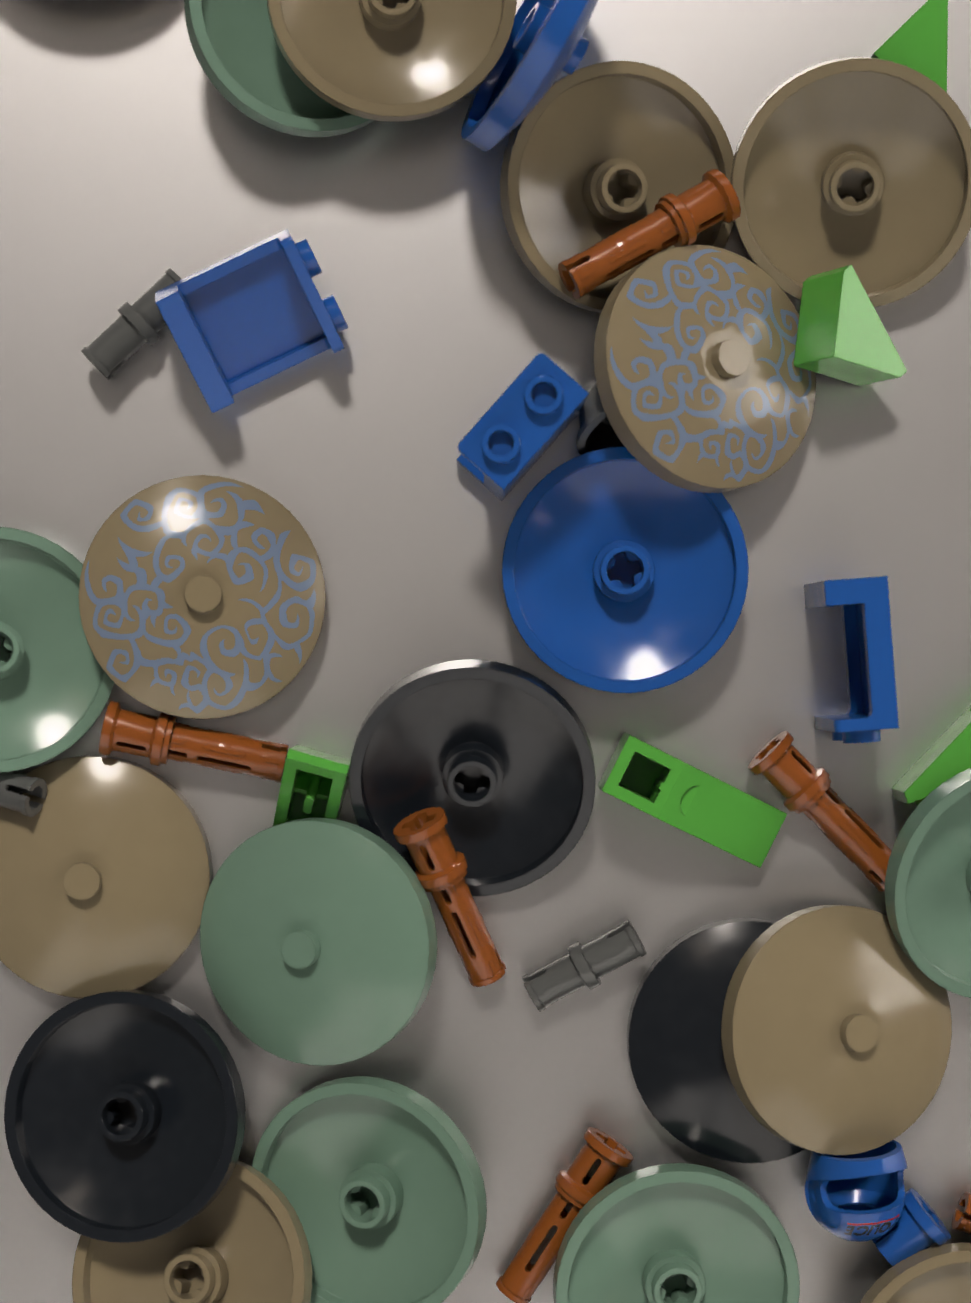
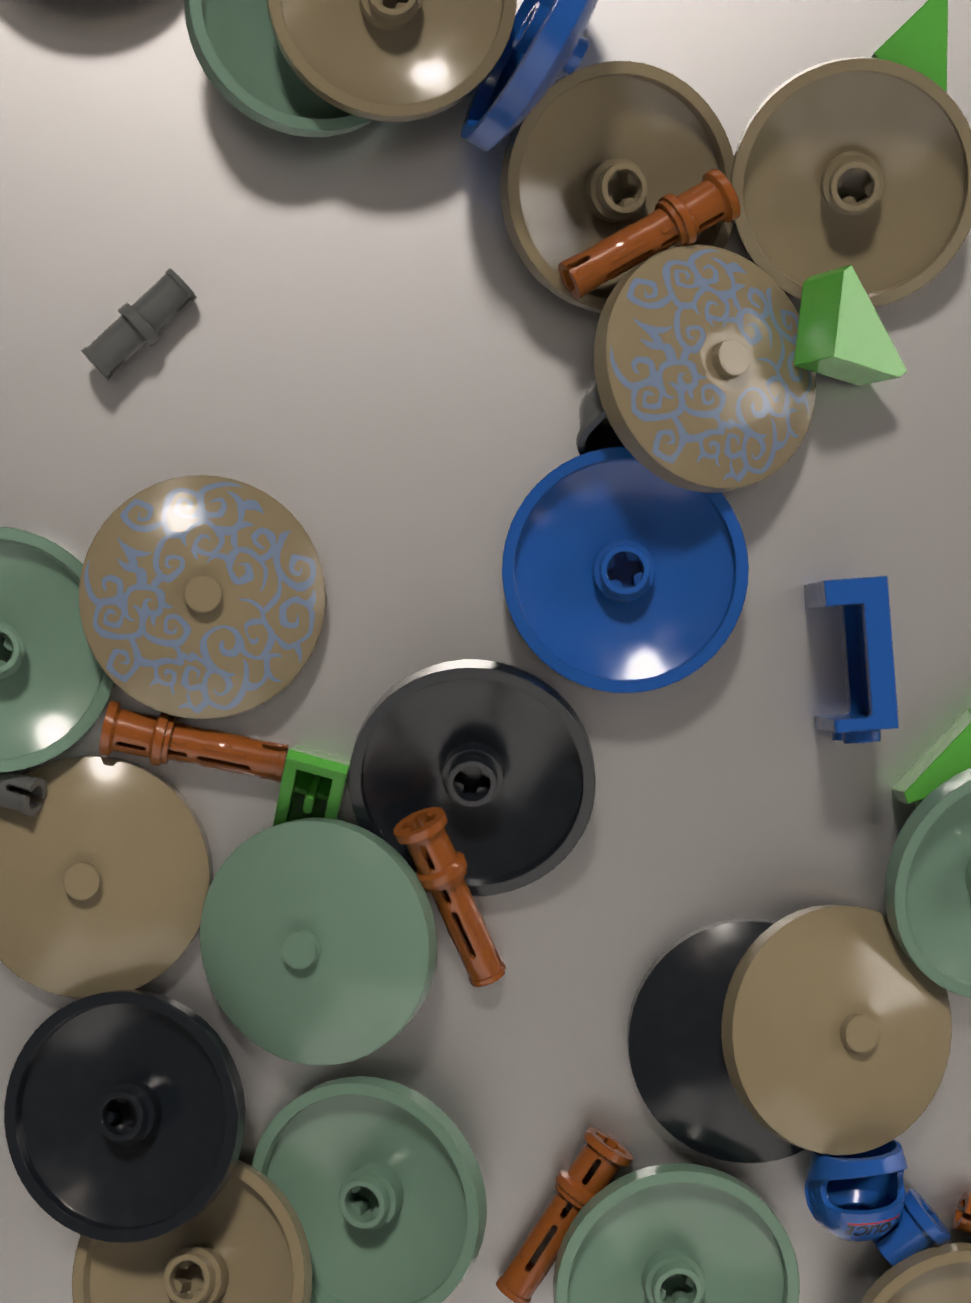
blue panel [155,229,348,413] -> none
blue panel [457,353,589,501] -> none
dark grey pin [522,920,647,1012] -> none
bright green slope [597,732,787,868] -> none
dark orange pin [748,730,892,892] -> none

